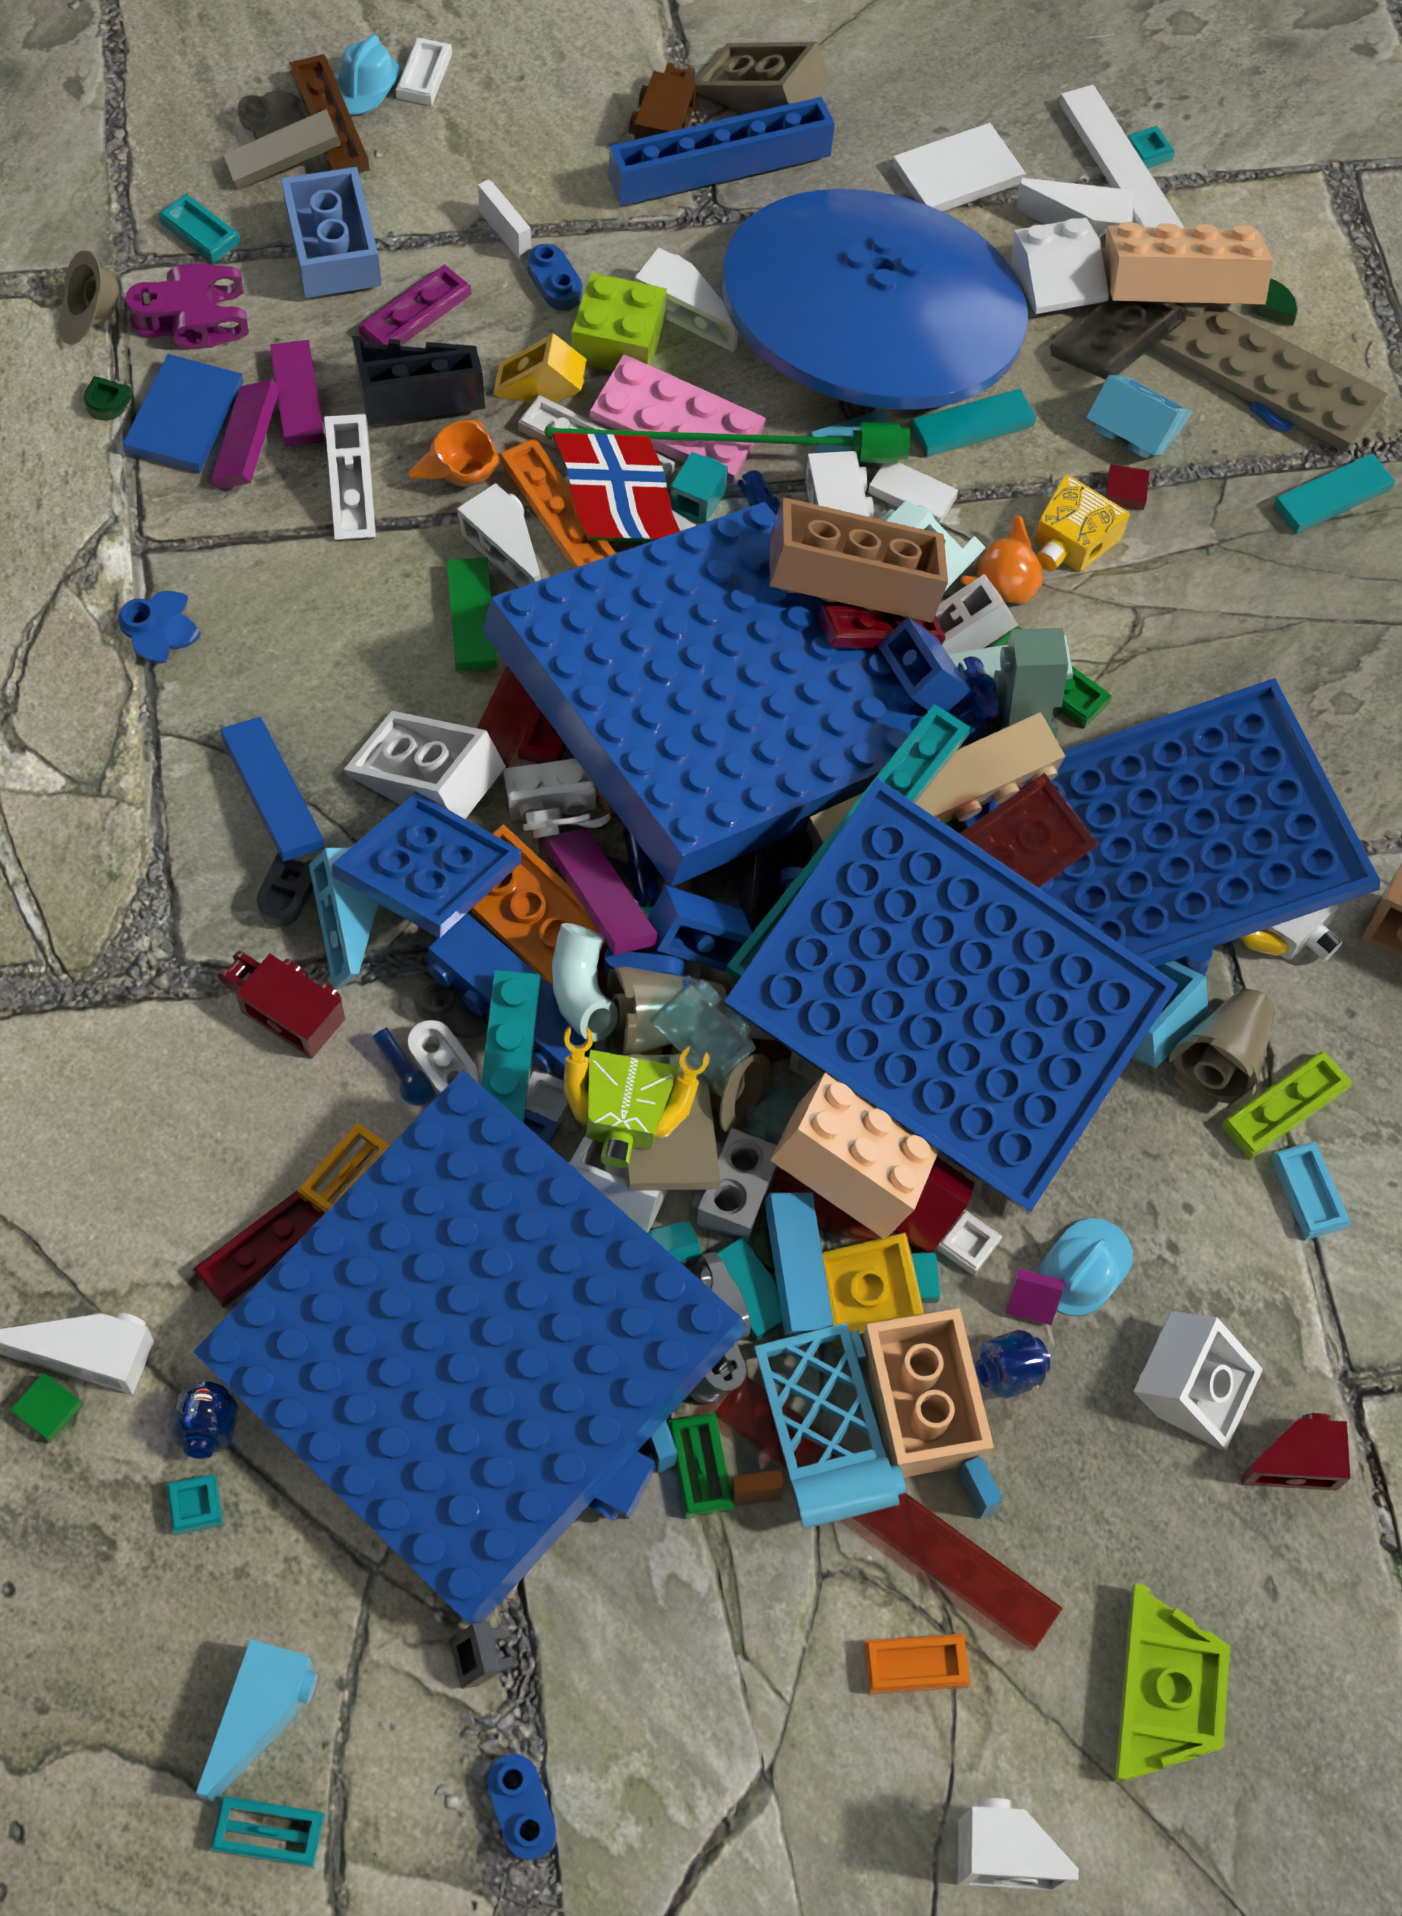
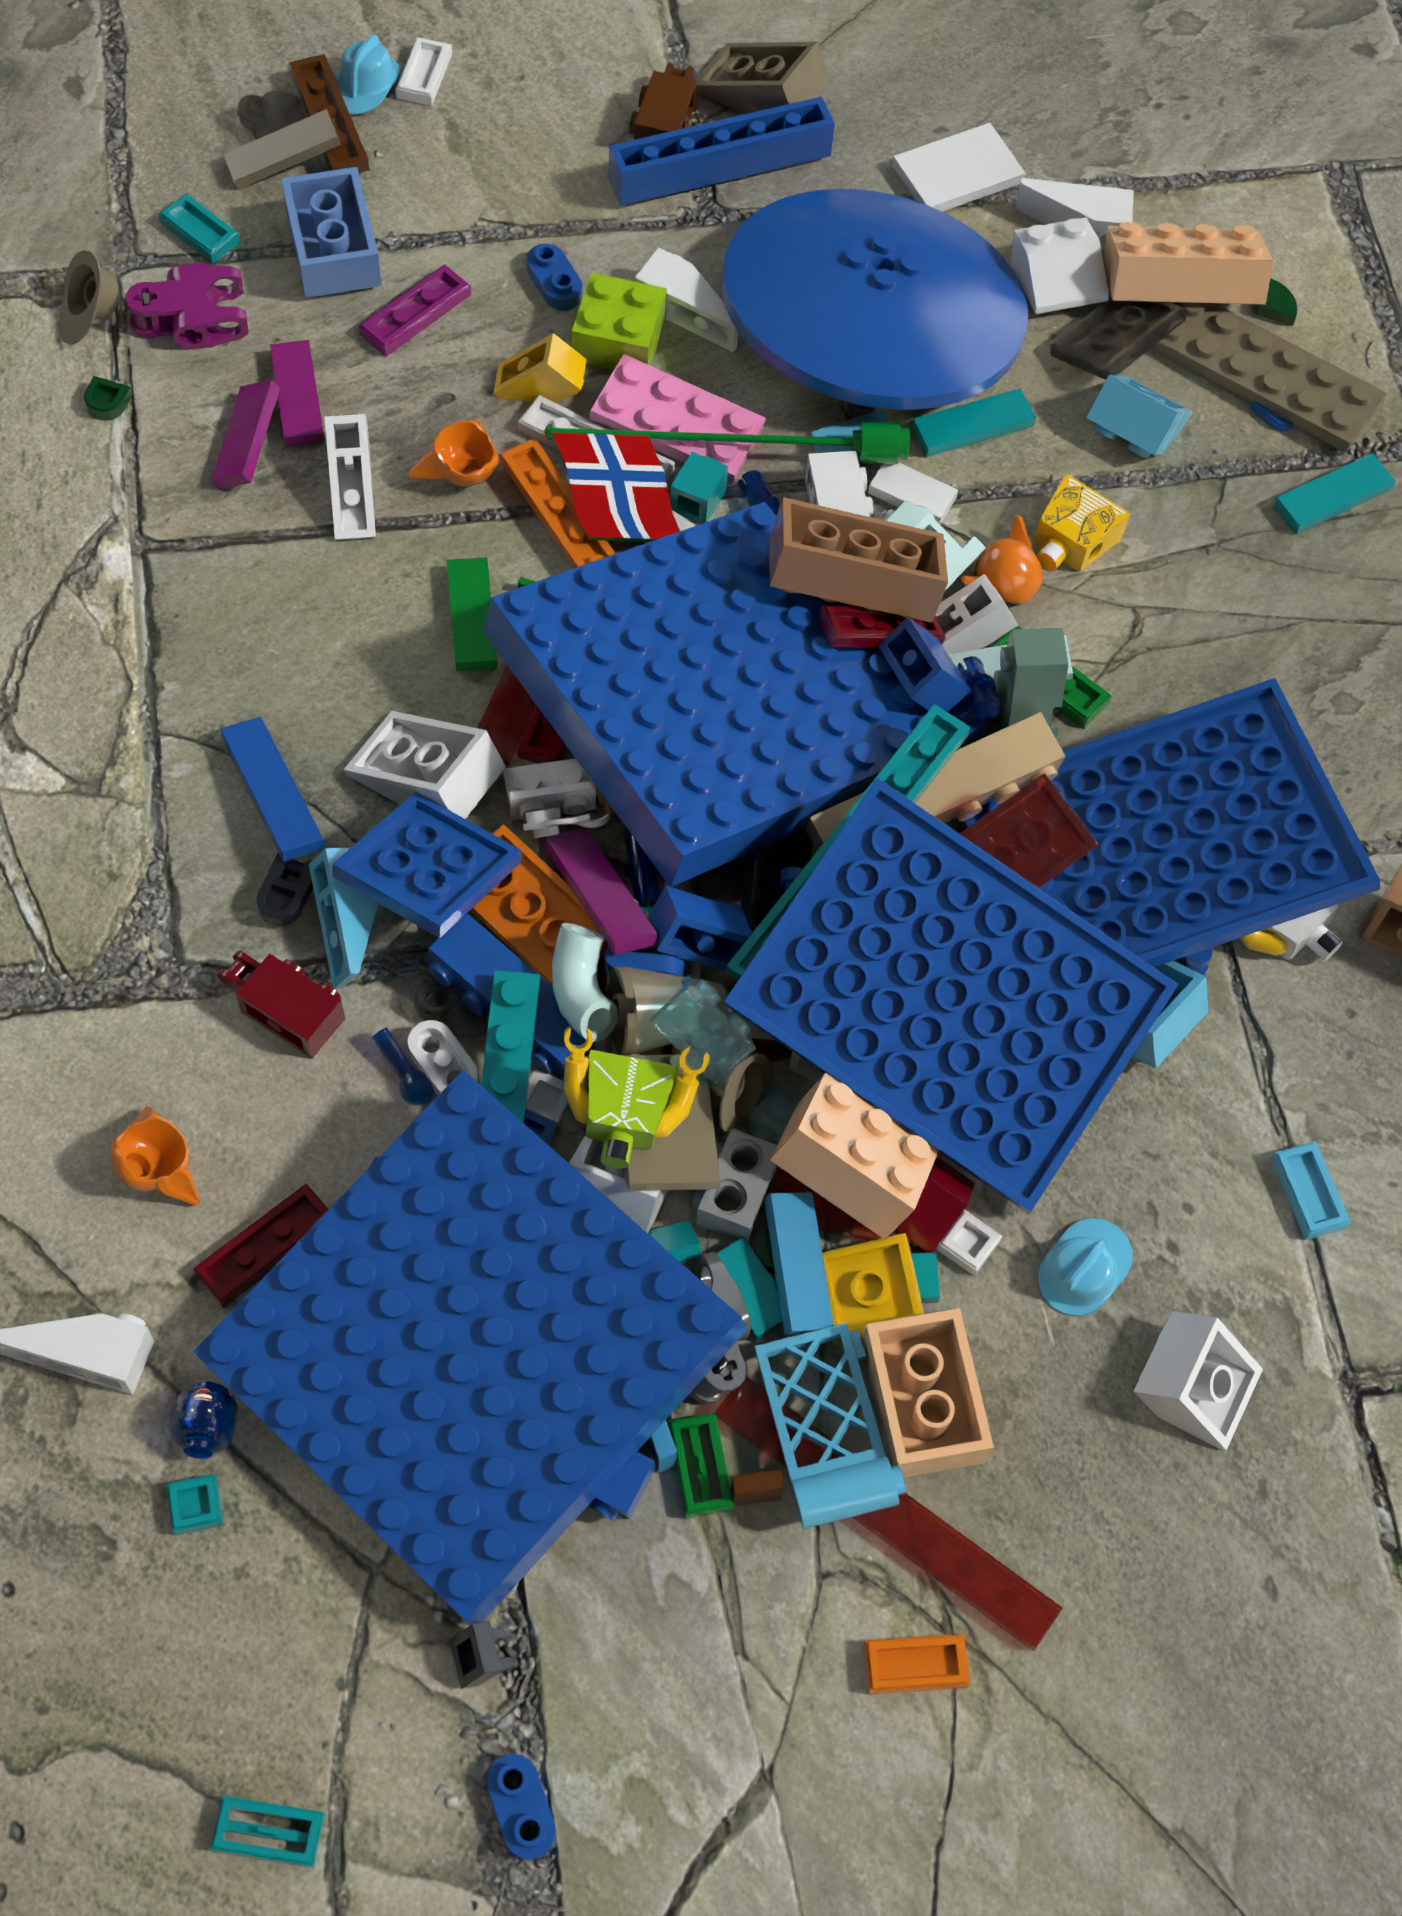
green tile [10,1372,83,1443] -> none
blue plate [118,591,201,663] -> none
blue tile [123,354,244,473] -> none
medium azure slope [196,1639,318,1803] -> none
light orange tile [297,1122,390,1213] -> none
black wedge [352,336,485,425] -> none
white slope [457,483,541,588] -> none
white tile [478,179,531,261] -> none
white slope [957,1798,1079,1892] -> none
dark azure tile [958,1456,1003,1519] -> none
clear blue head [976,1330,1051,1399] -> none
magenta tile [1006,1268,1064,1326] -> none
white tile [1059,85,1185,228] -> none
dark red tile [1105,464,1150,510] -> none
lime wing [1114,1583,1230,1783] -> none
teal tile [1126,126,1175,168] -> none
dark tan cone [1169,989,1275,1109] -> none
lime tile [1220,1050,1353,1160] -> none
dark red slope [1242,1413,1351,1491] -> none
none -> orange piece [109,1107,200,1206]

